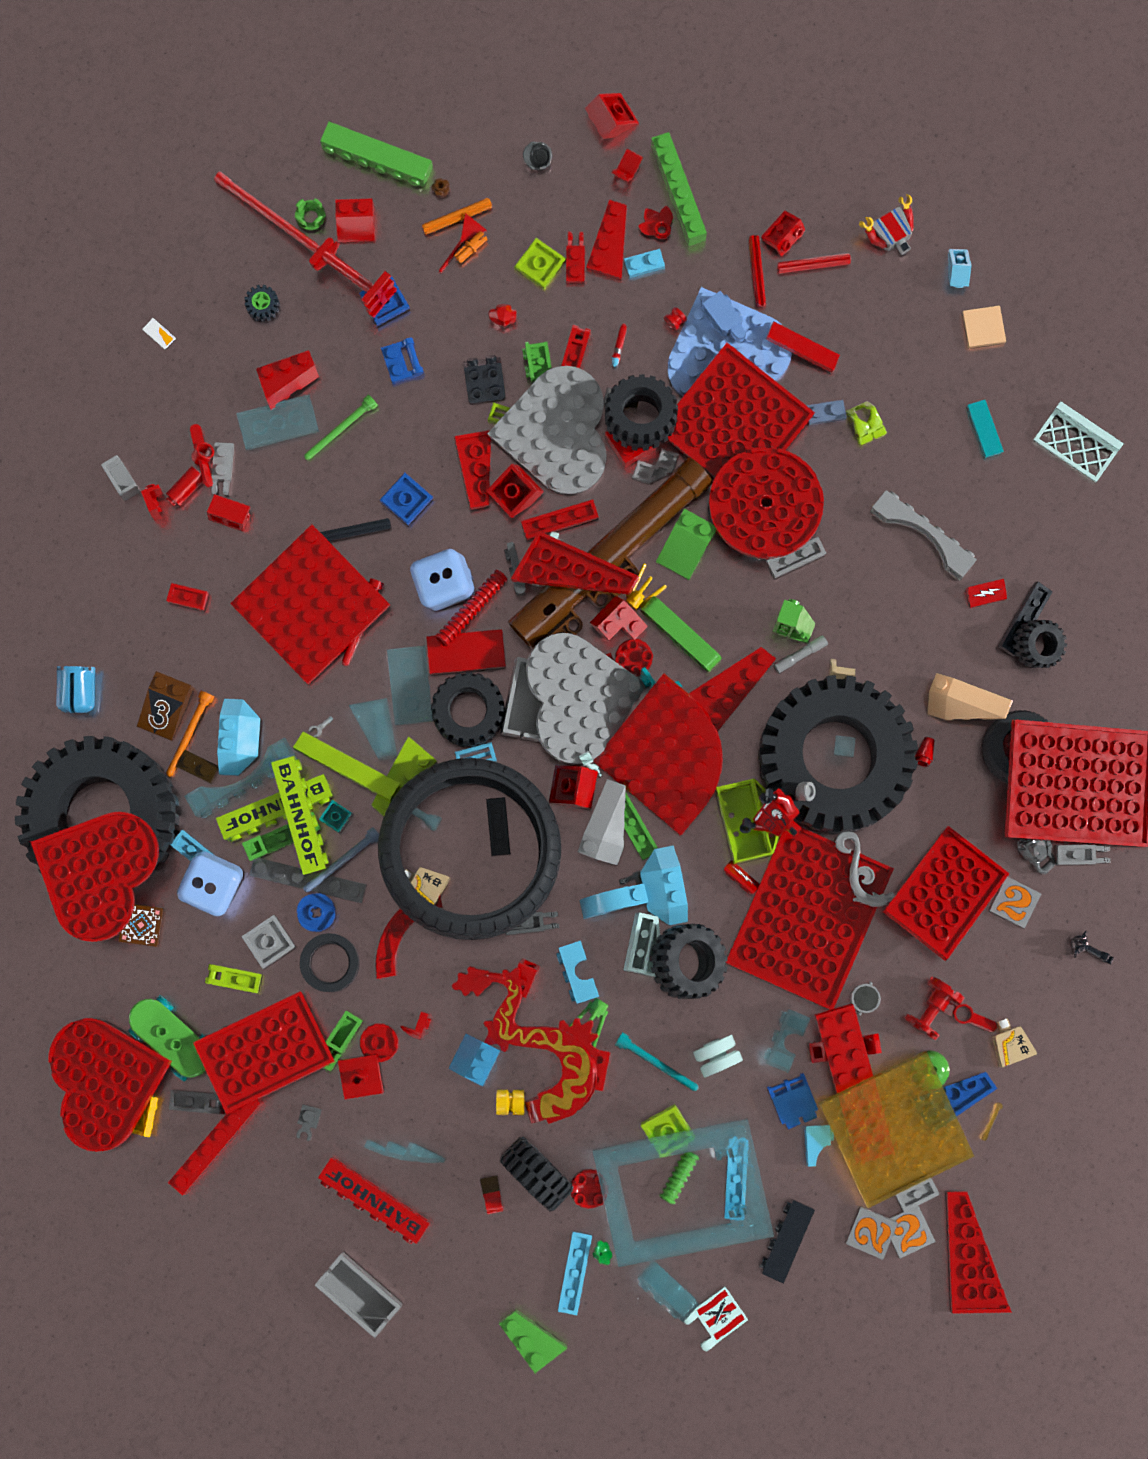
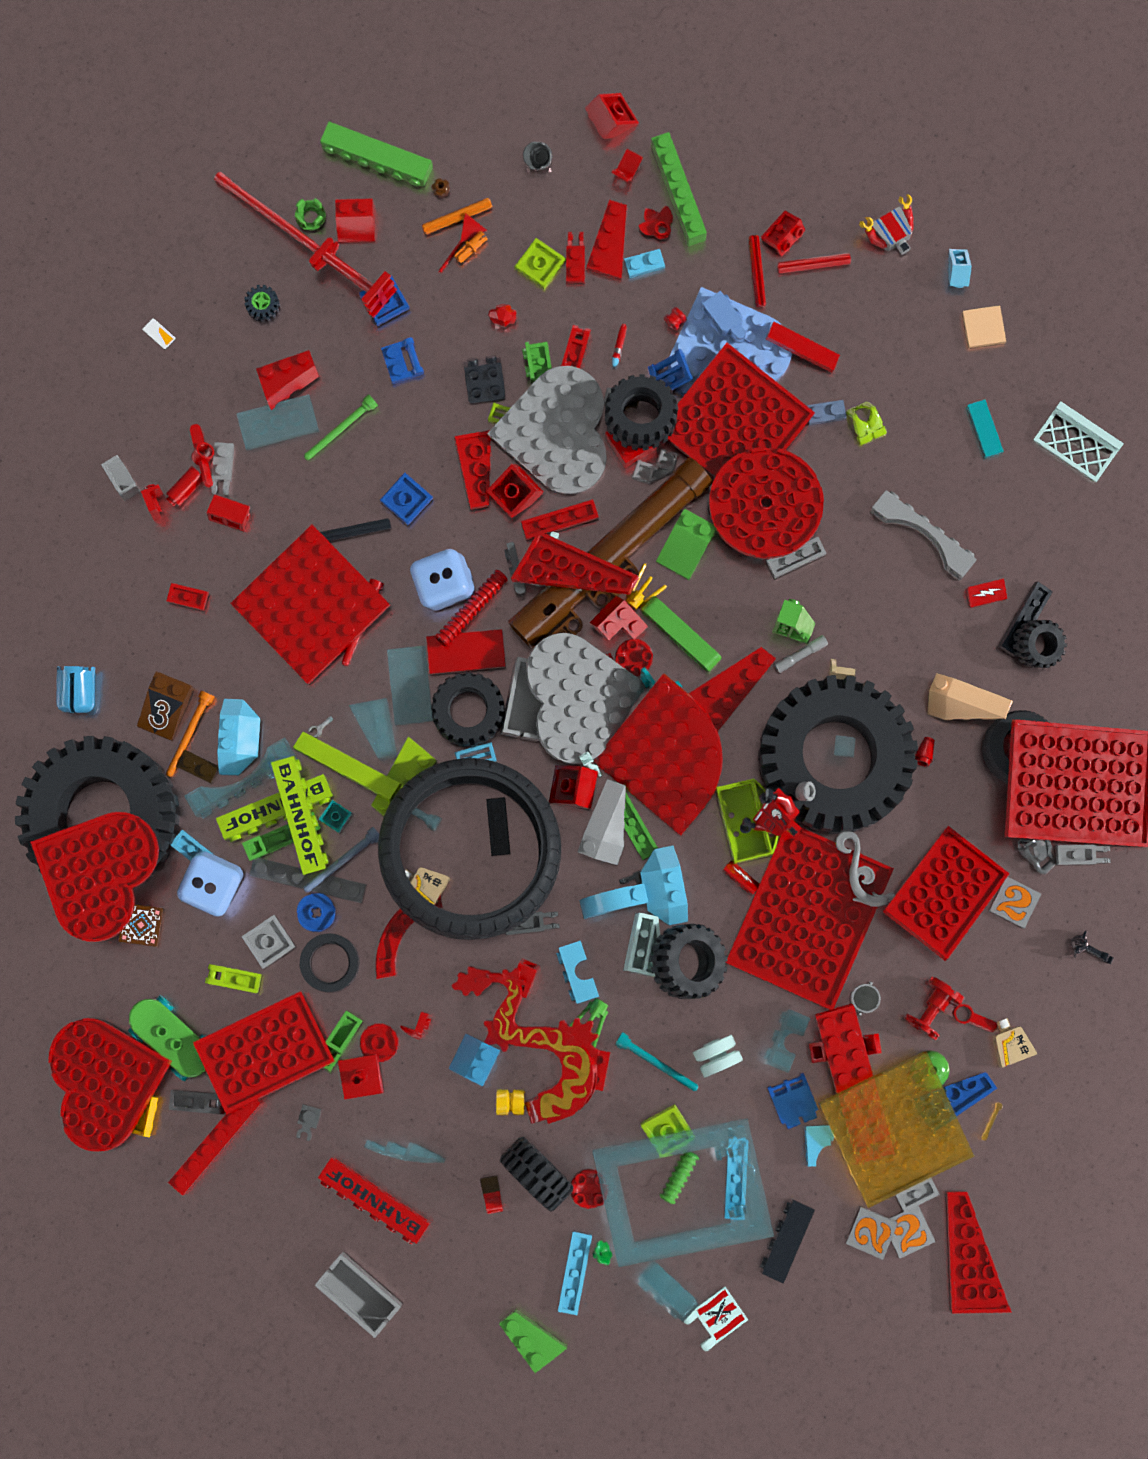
none -> blue plate [648,349,693,390]

